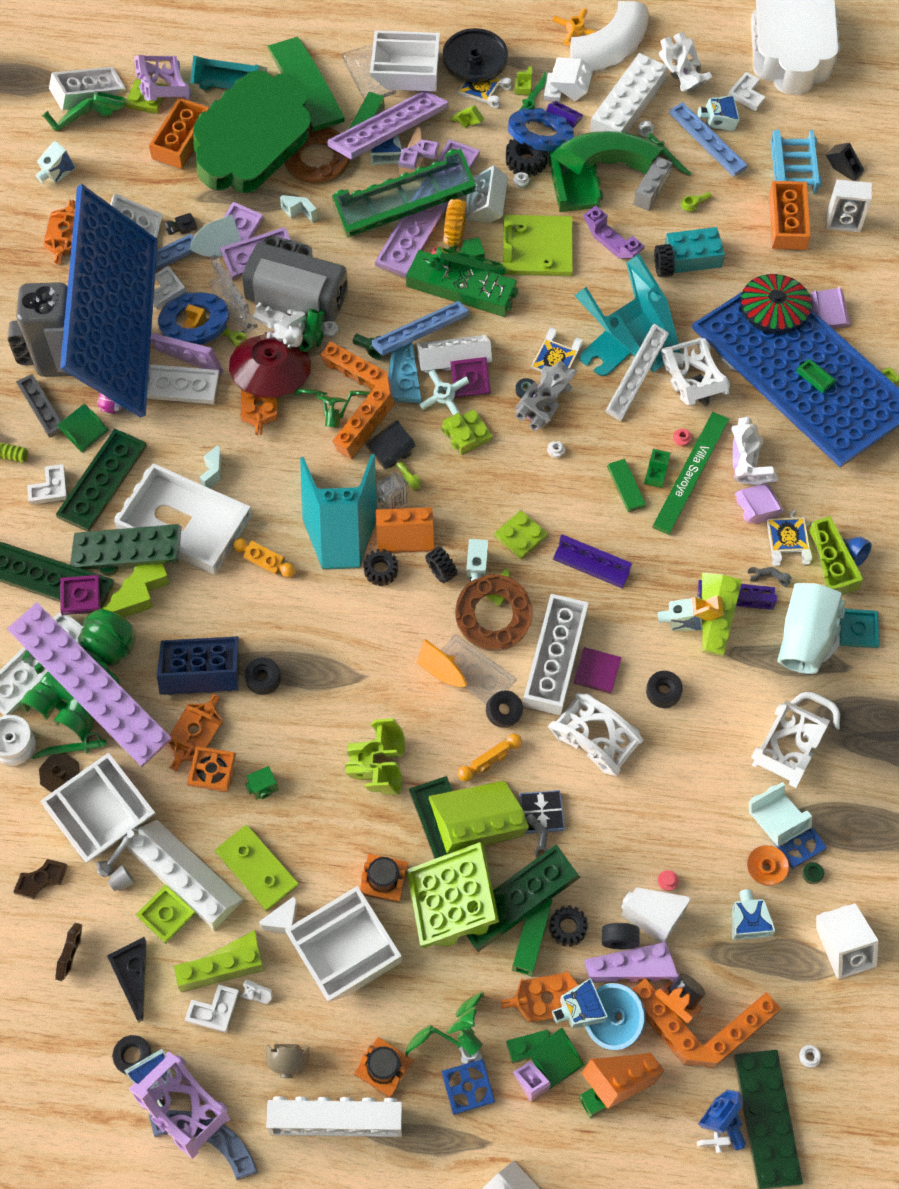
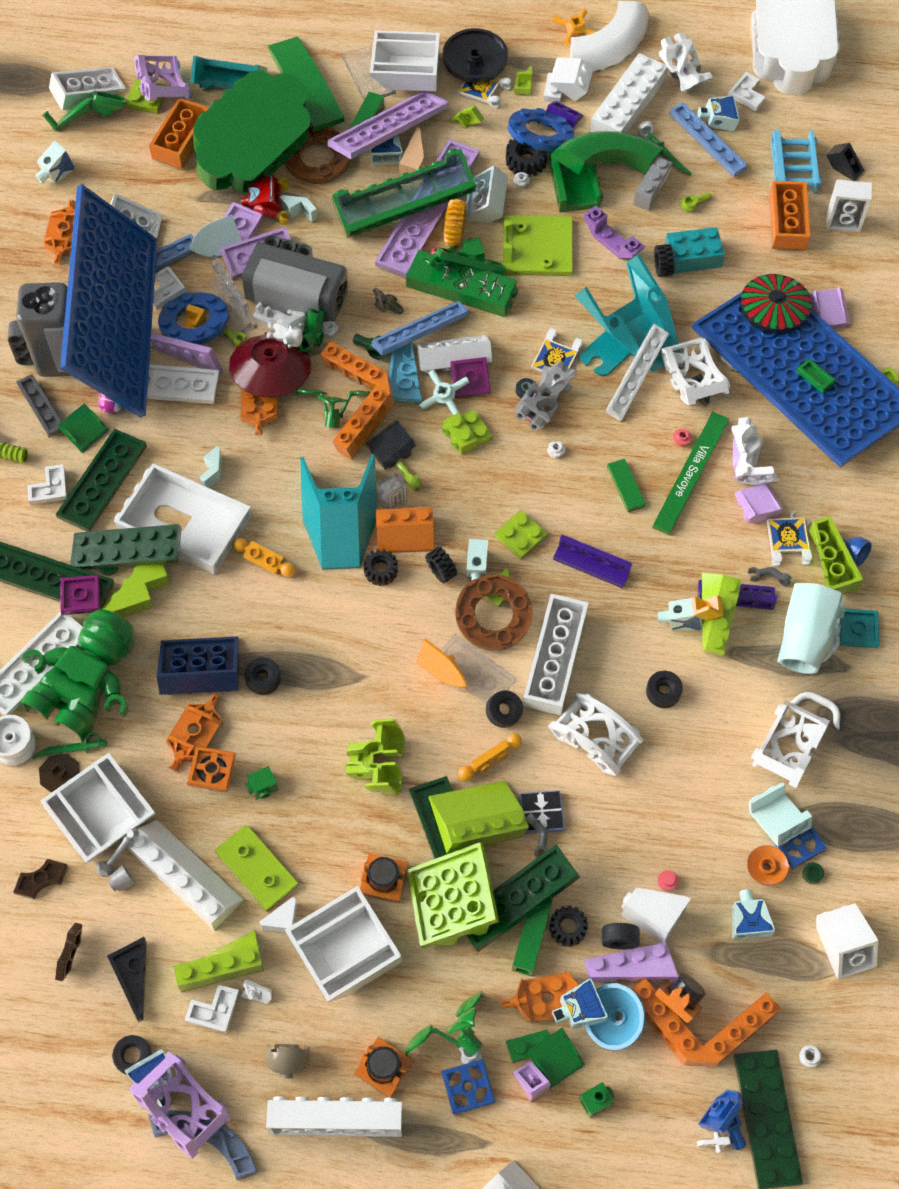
lavender plate [7,602,172,767] -> none
lime plate [135,885,196,944] -> none
black plate [165,213,197,235] -> none
lavender tile [398,140,439,169] -> none
green sword [519,72,547,111] -> none
magenta tile [573,647,622,694] -> none
orange wedge [582,1053,665,1109] -> none
green slope [644,448,671,488] -> none
none -> red torso [241,175,289,225]
none -> clear smoke animal [373,287,404,315]

